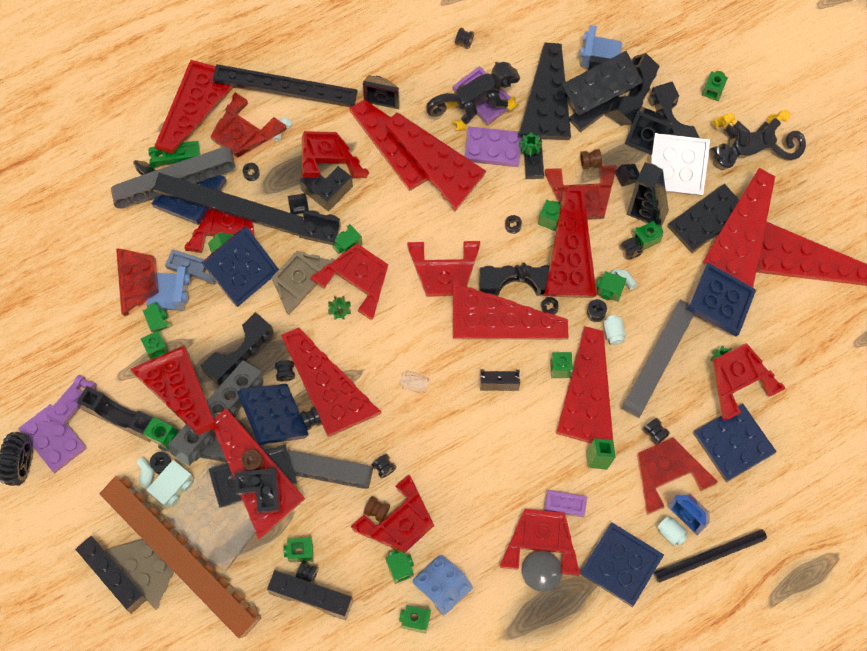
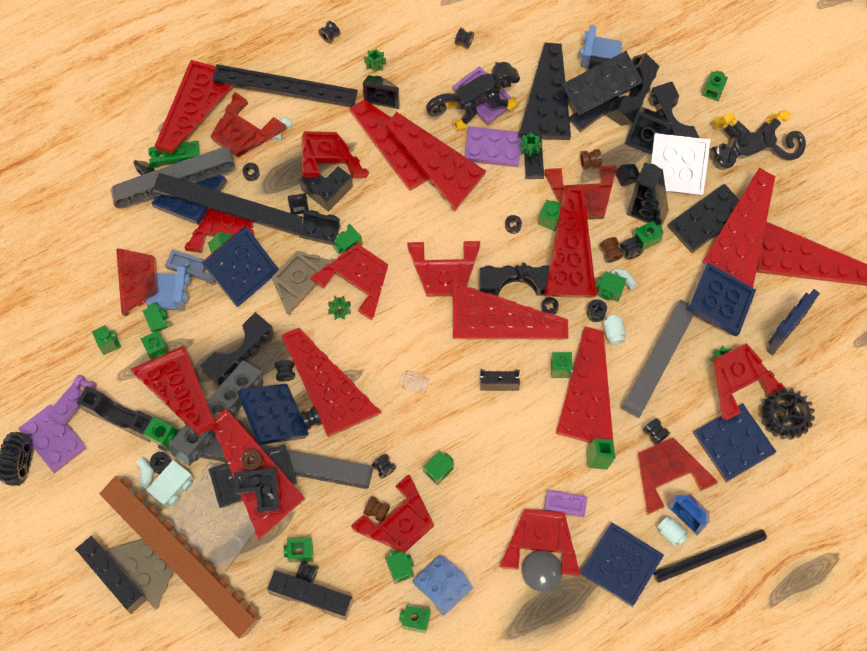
none -> green brick [91,325,121,355]
none -> black wheel [318,21,341,44]
none -> green gear [364,49,386,72]
none -> green brick [423,451,454,486]
none -> reddish brown wheel [600,237,624,263]
none -> black gear [761,387,815,440]
none -> dark blue plate [767,289,820,356]

